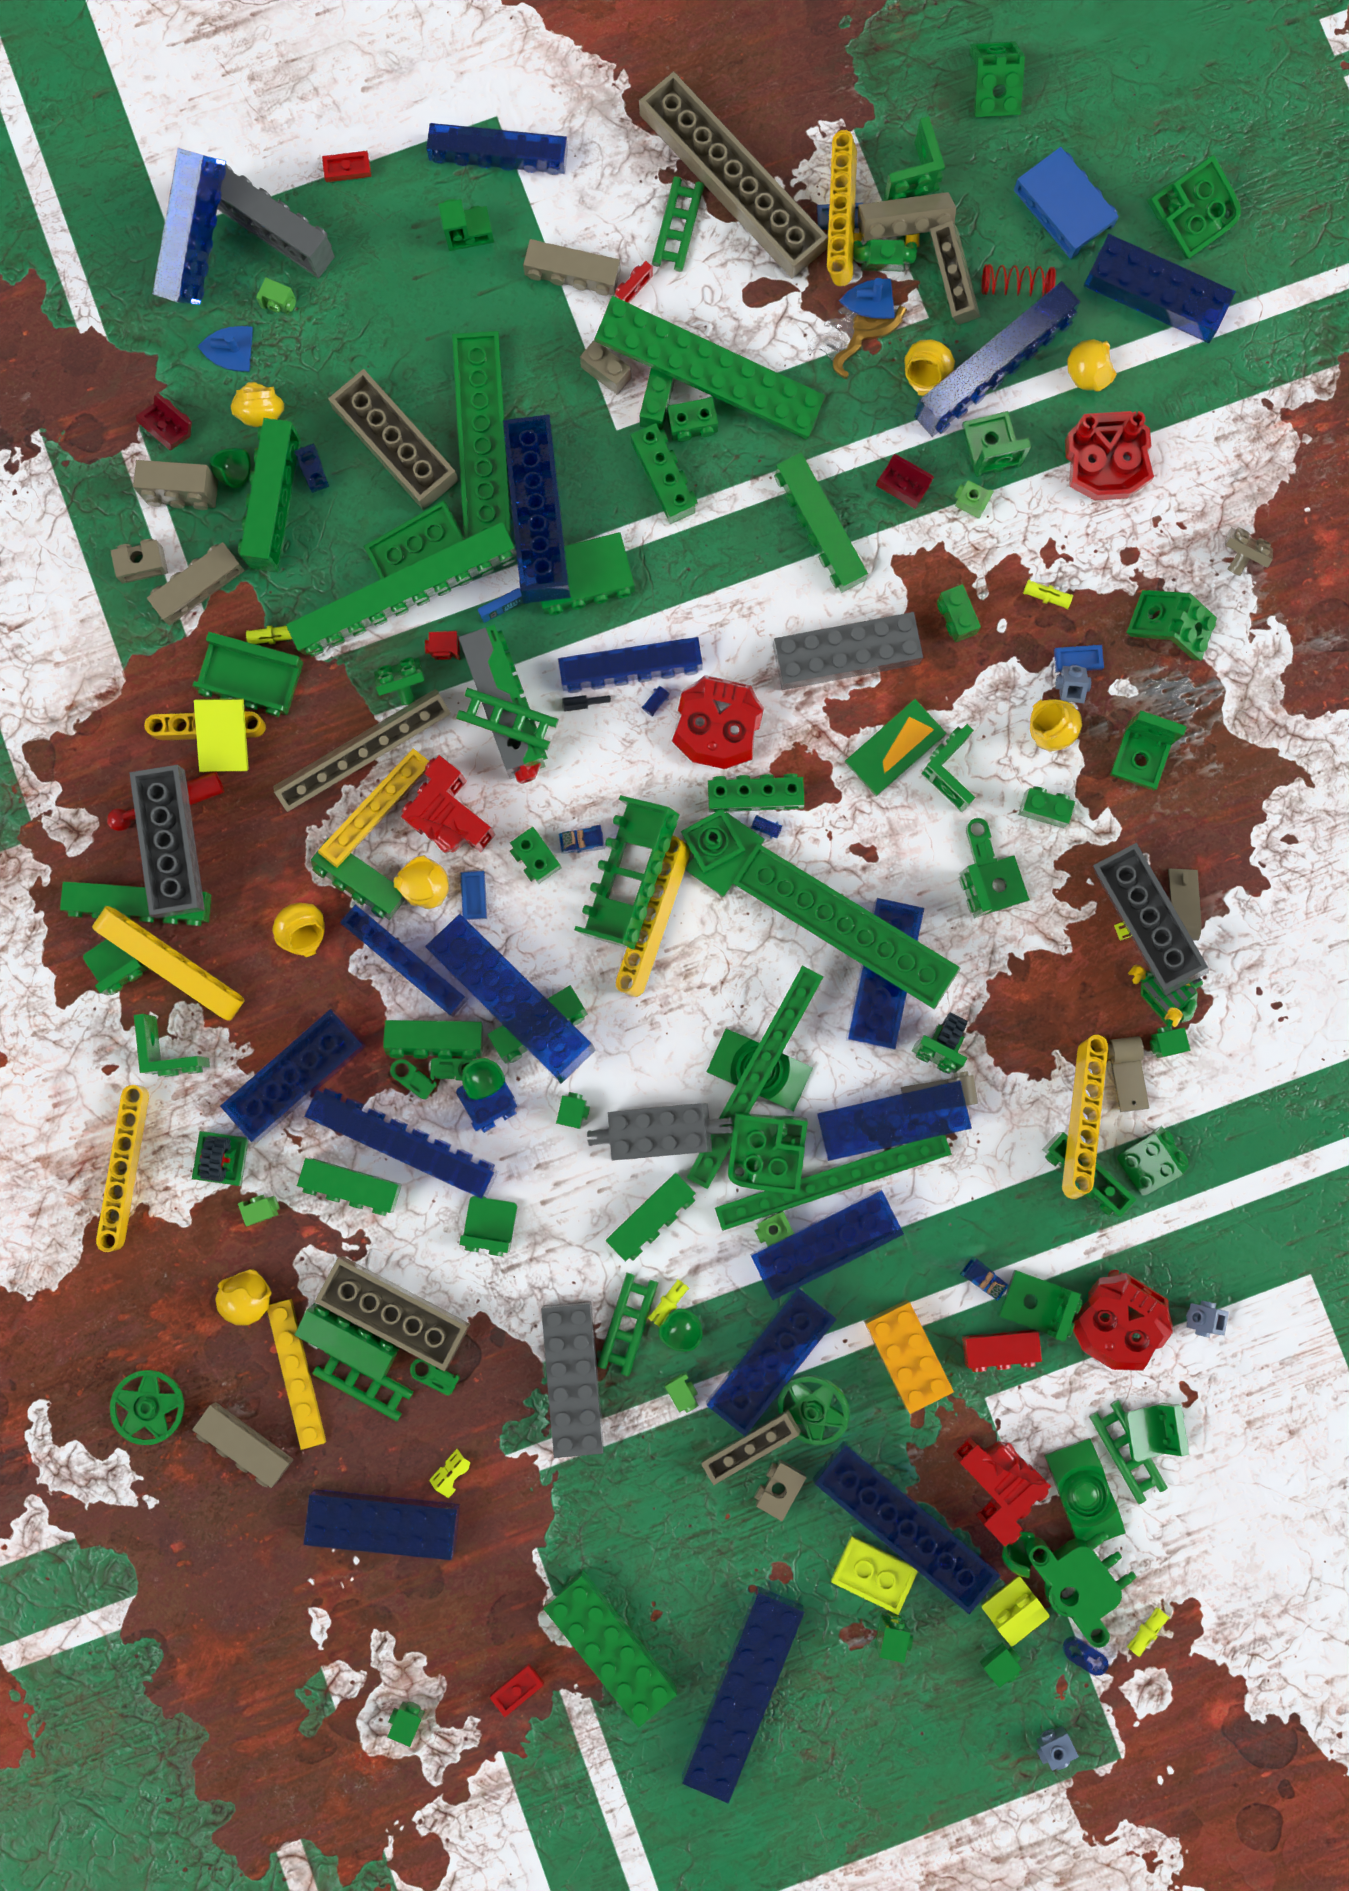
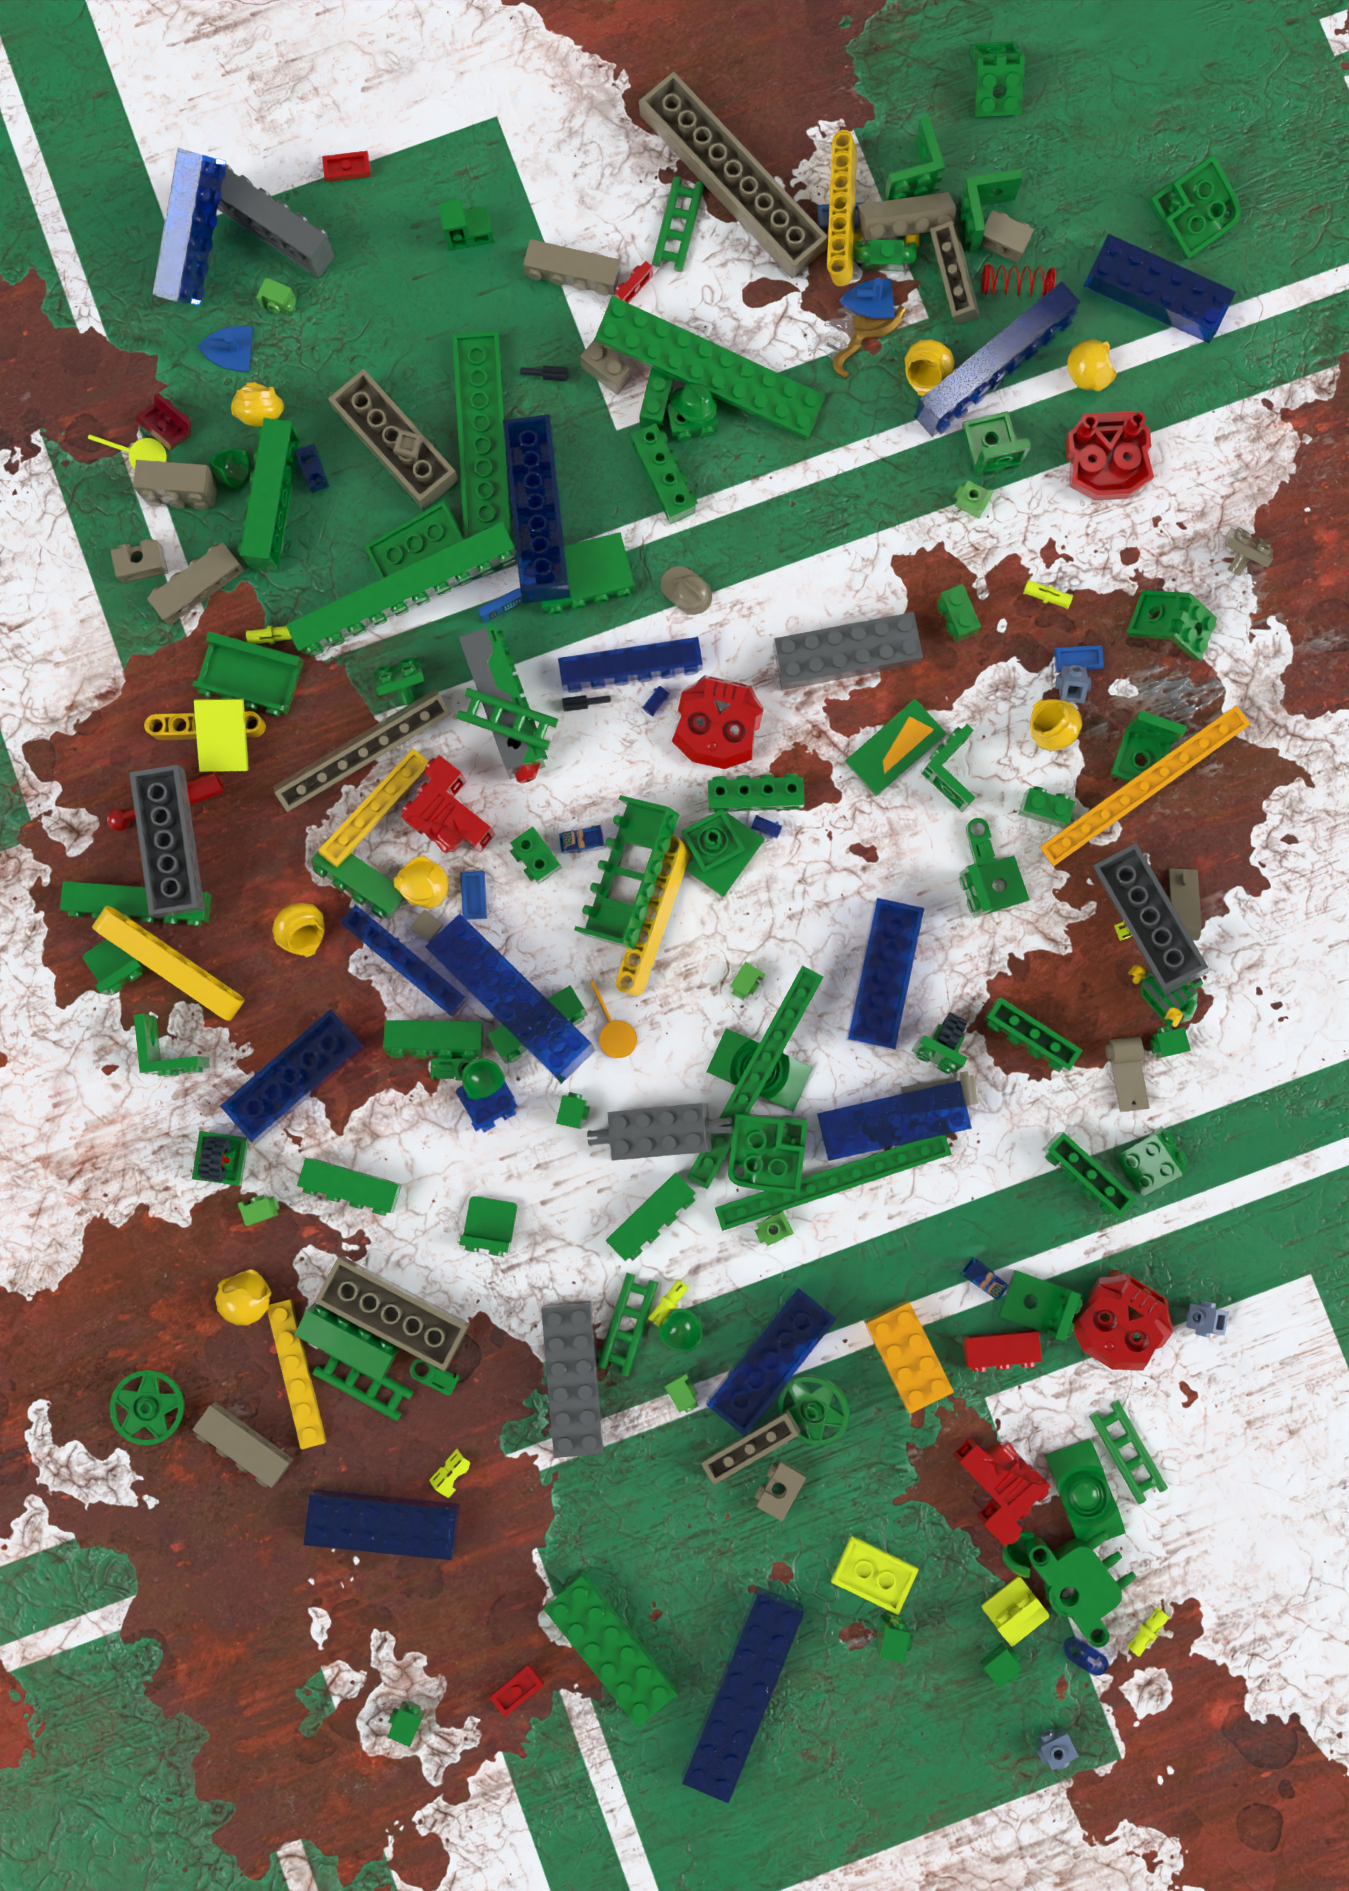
yellow beam [96,1085,149,1252] -> none
clear blue brick [304,1088,499,1199] -> none
green piece [390,1059,437,1100] -> none
red window [425,631,460,660] -> none
clear blue brick [426,123,568,175] -> none
green plate [733,843,961,1010] -> none
clear blue brick [750,1189,904,1300] -> none
green brick [774,452,868,593] -> none
clear blue brick [813,1440,1001,1615] -> none
dark red bracket [875,454,934,509] -> none
blue panel [1014,147,1119,259] -> none
yellow beam [1062,1035,1108,1199] -> none
green bracket [1124,1403,1190,1461] -> none
none -> neon yellow piece [88,435,167,470]
none -> dark tan tile [393,429,423,460]
none -> dark tan tile [410,909,444,943]
none -> black axle [520,365,568,382]
none -> light orange piece [590,980,637,1058]
none -> dark tan piece [660,566,712,615]
none -> green piece [670,383,717,423]
none -> bright green brick [729,962,766,1001]
none -> green bracket [958,169,1023,252]
none -> dark tan brick [980,210,1034,264]
none -> green brick [983,997,1083,1073]
none -> light orange plate [1039,705,1251,866]

